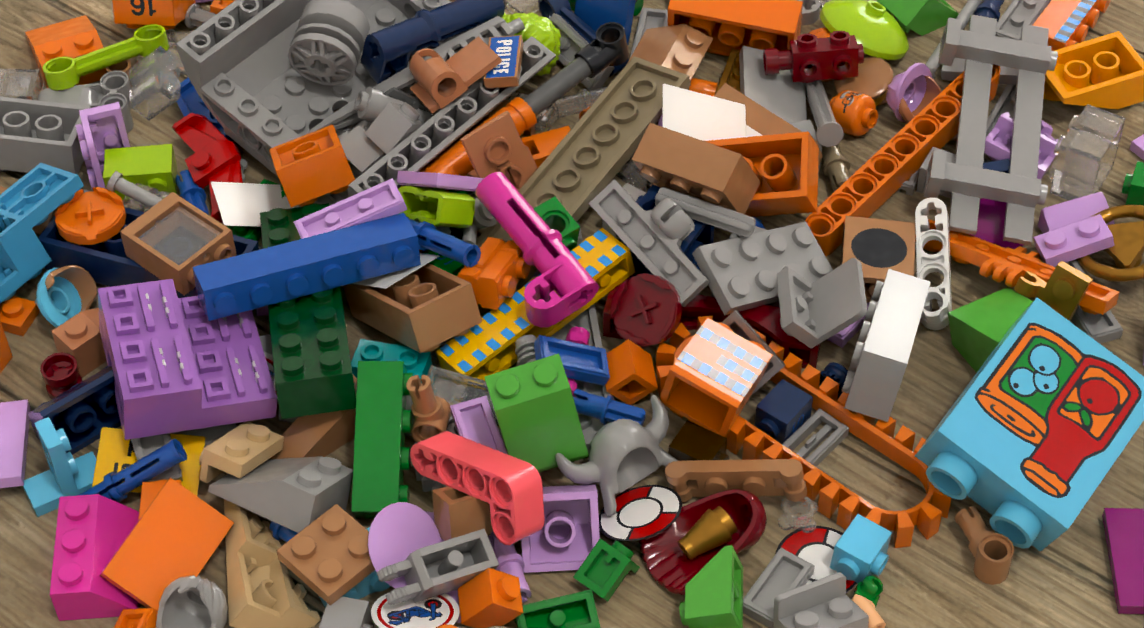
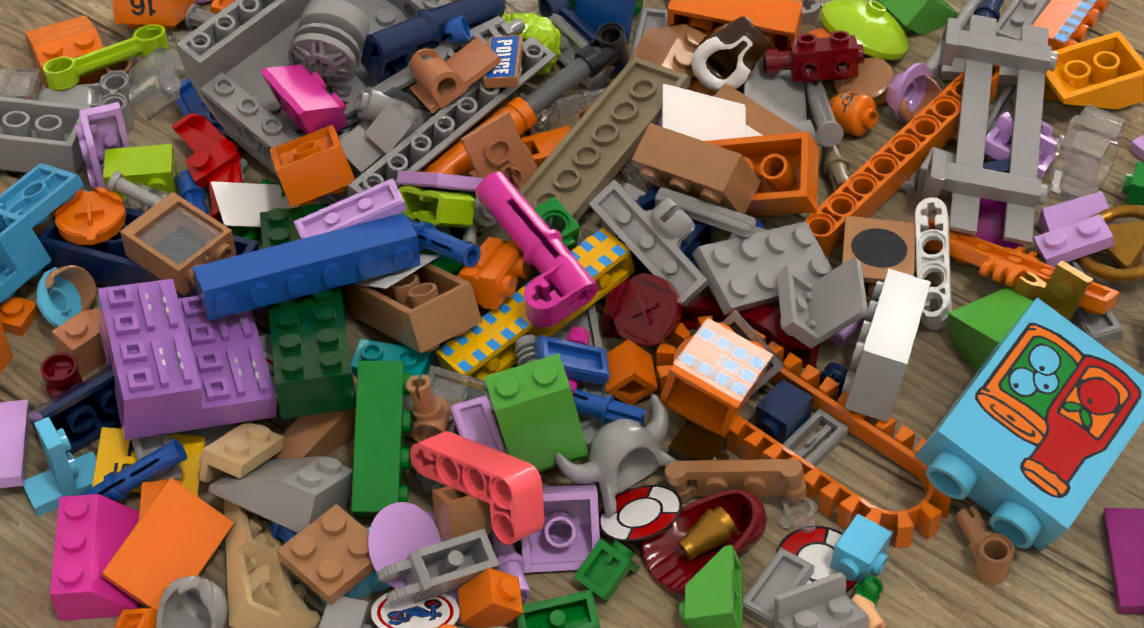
none -> dark pink slope [261,65,349,135]
none -> blue hinge [444,15,471,44]
none -> piece [691,16,771,92]

